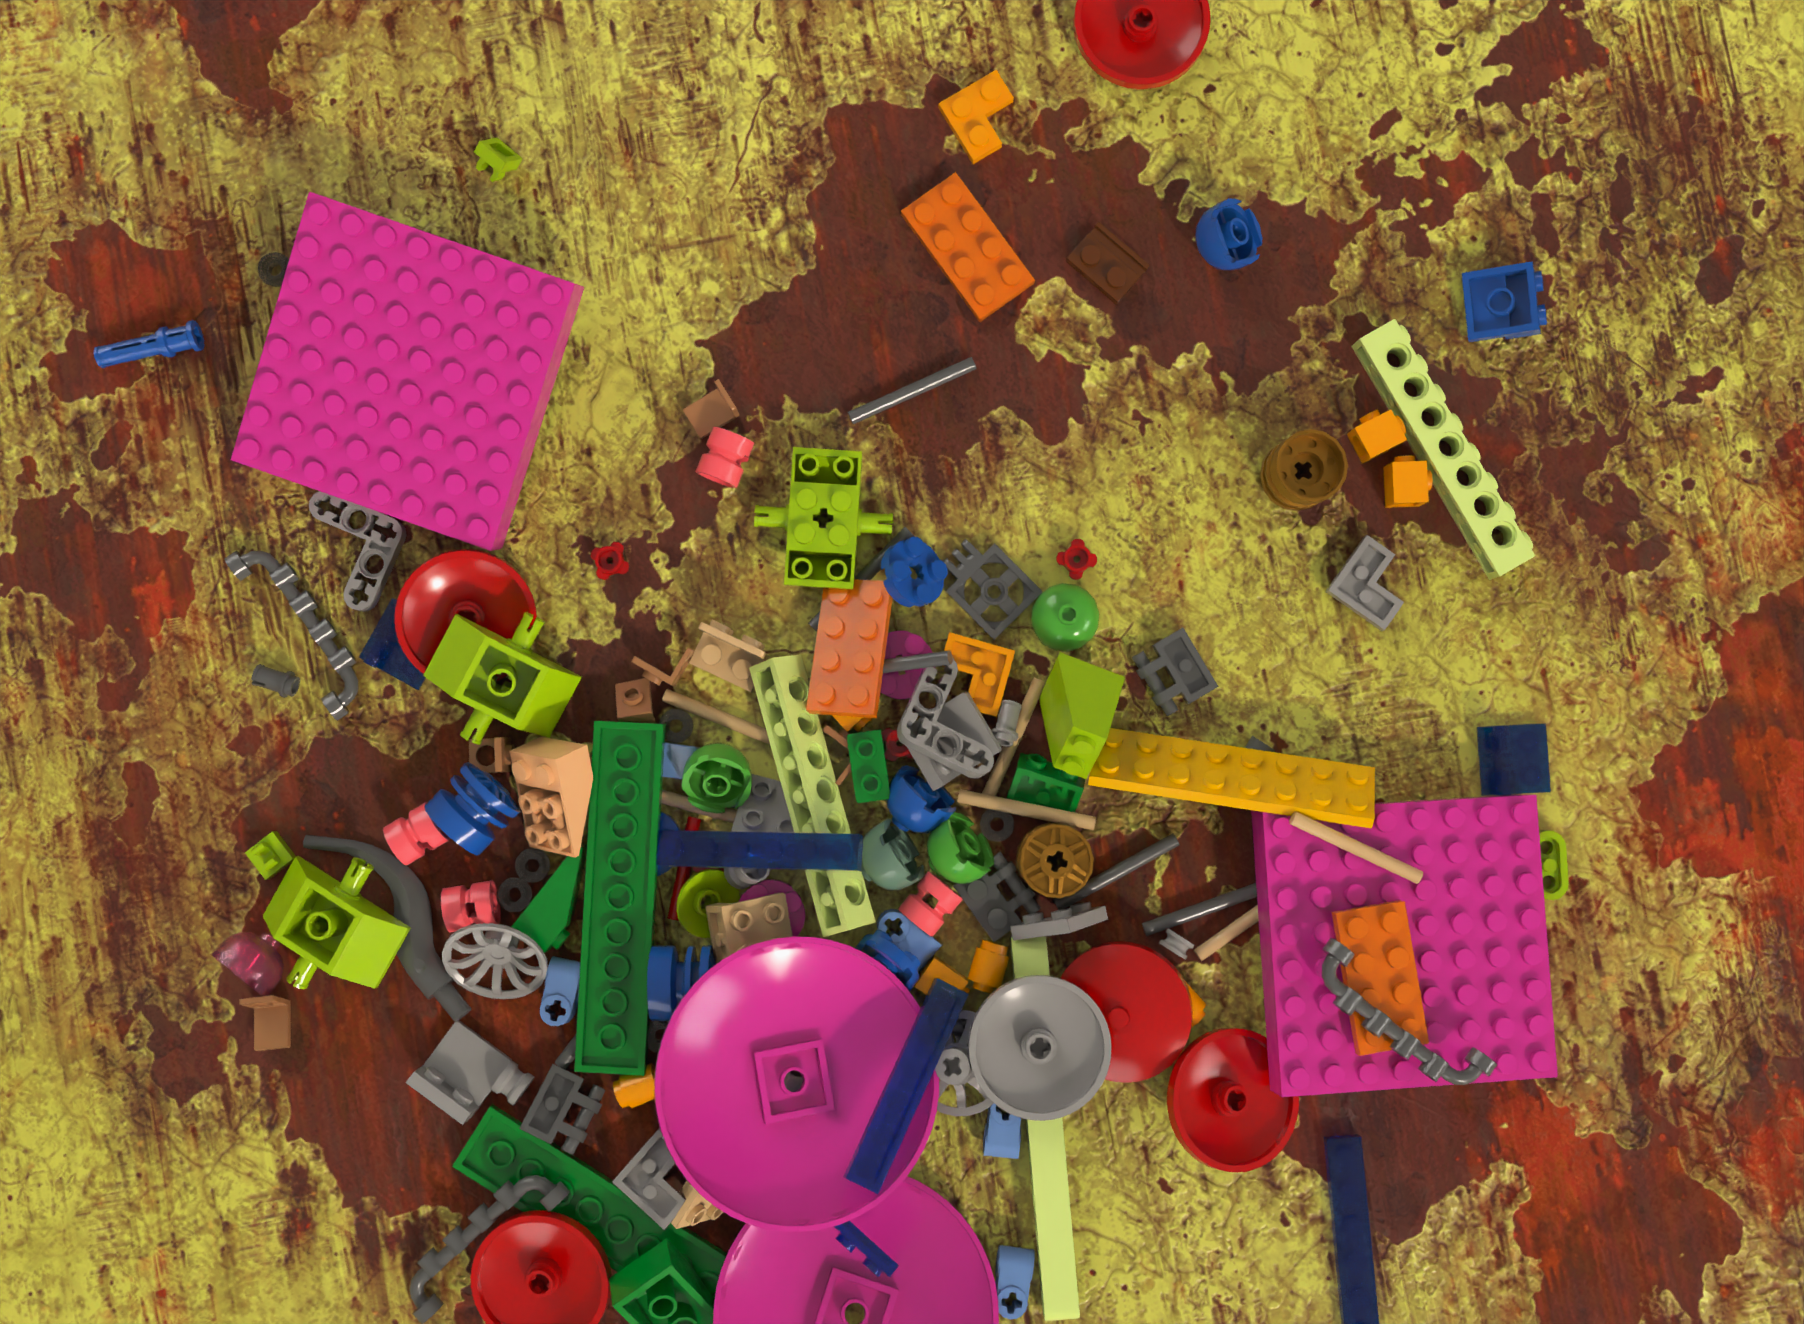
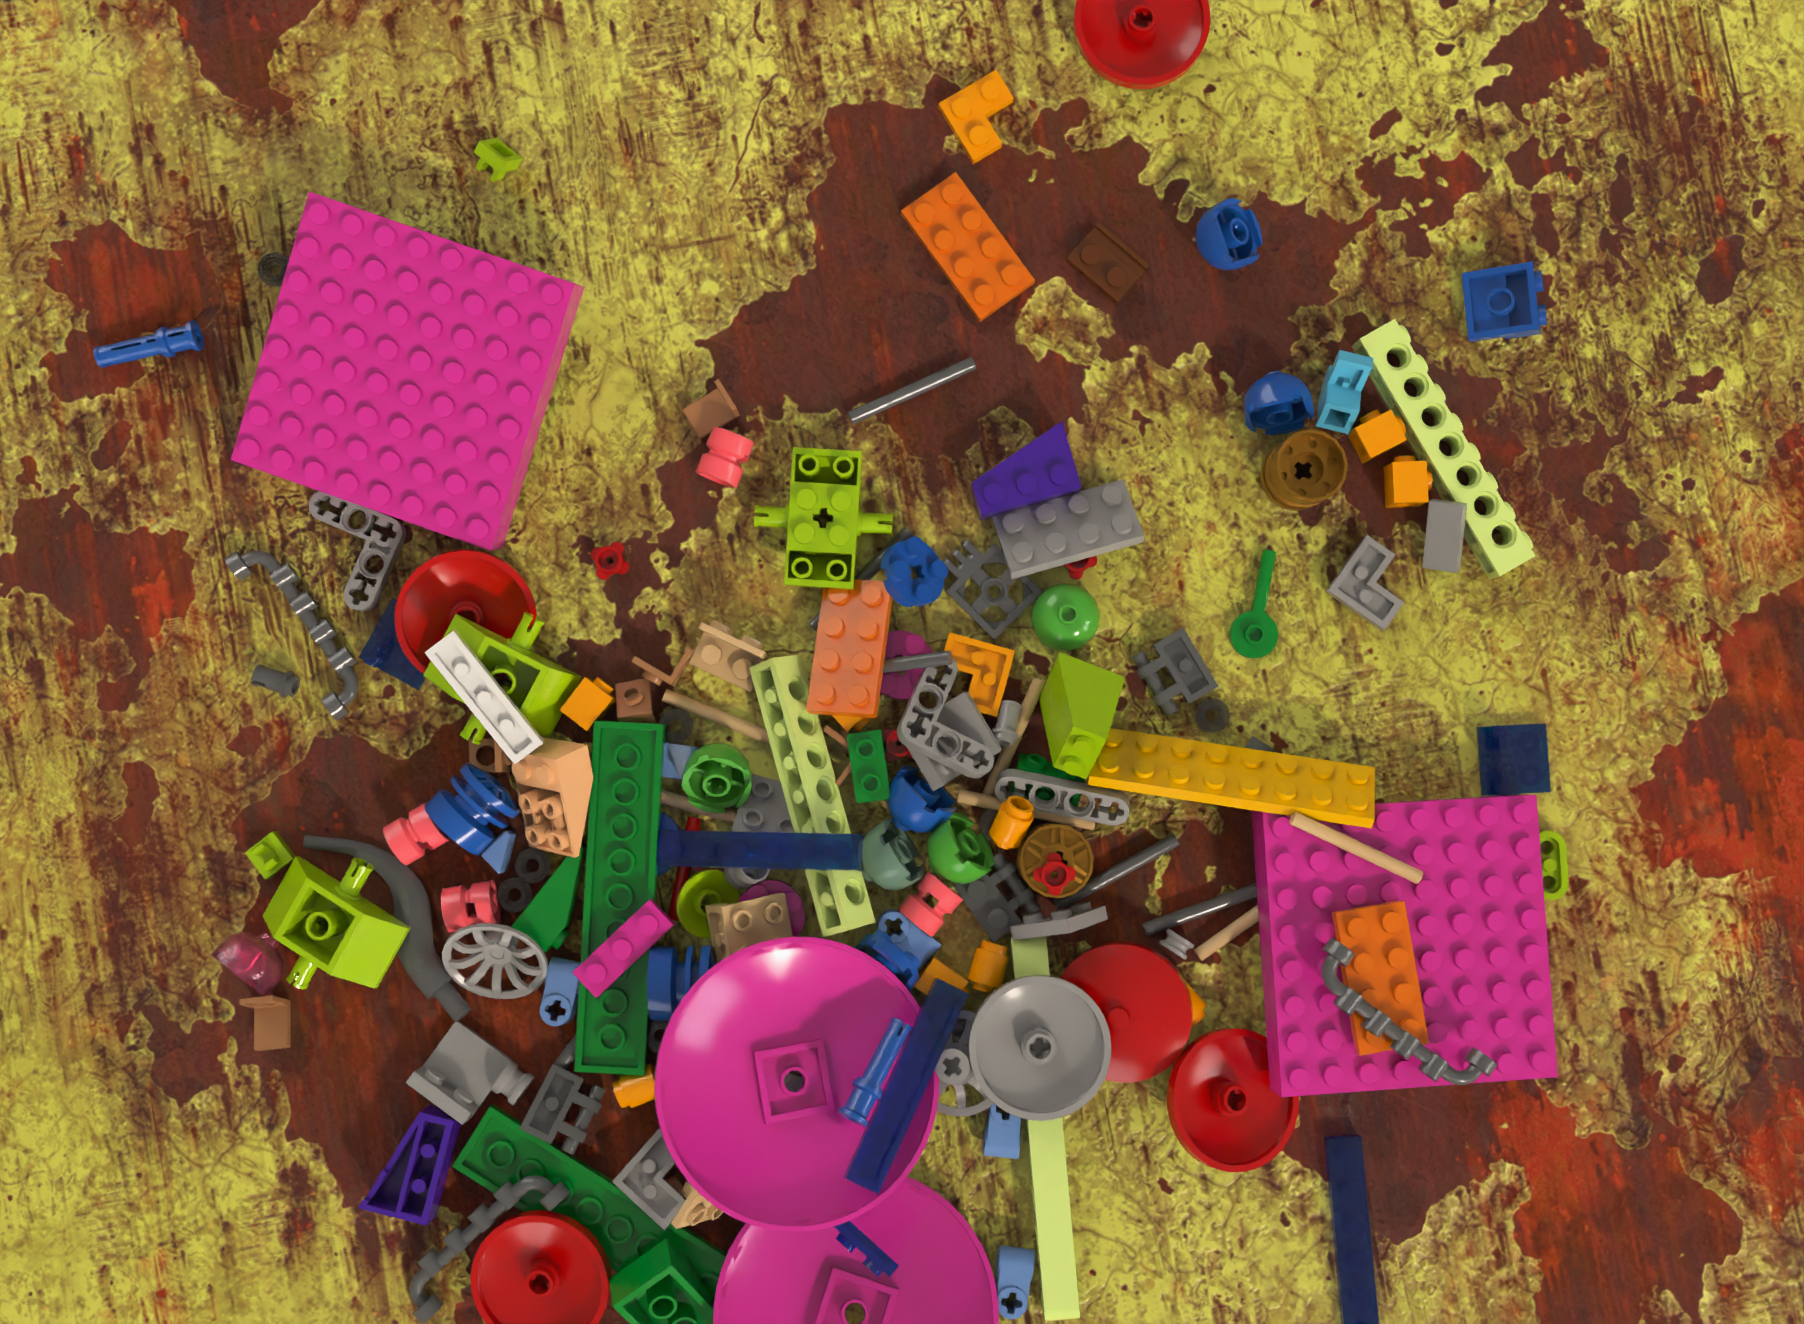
none -> dark purple wedge [358,1105,461,1226]
none -> white plate [424,630,544,765]
none -> medium blue slope [481,830,517,874]
none -> light orange brick [560,677,616,732]
none -> dark pink plate [572,898,675,998]
none -> blue pin [838,1017,912,1127]
none -> dark purple wedge [970,421,1081,521]
none -> light orange brick [989,796,1034,850]
none -> light grey plate [992,479,1144,579]
none -> light grey beam [995,769,1130,825]
none -> red plate [1033,852,1076,896]
none -> clear smoke plate [1195,698,1230,733]
none -> green piece [1229,550,1278,659]
none -> blue cylinder [1244,371,1314,435]
none -> medium azure brick [1315,350,1373,434]
none -> light grey tile [1422,499,1467,573]

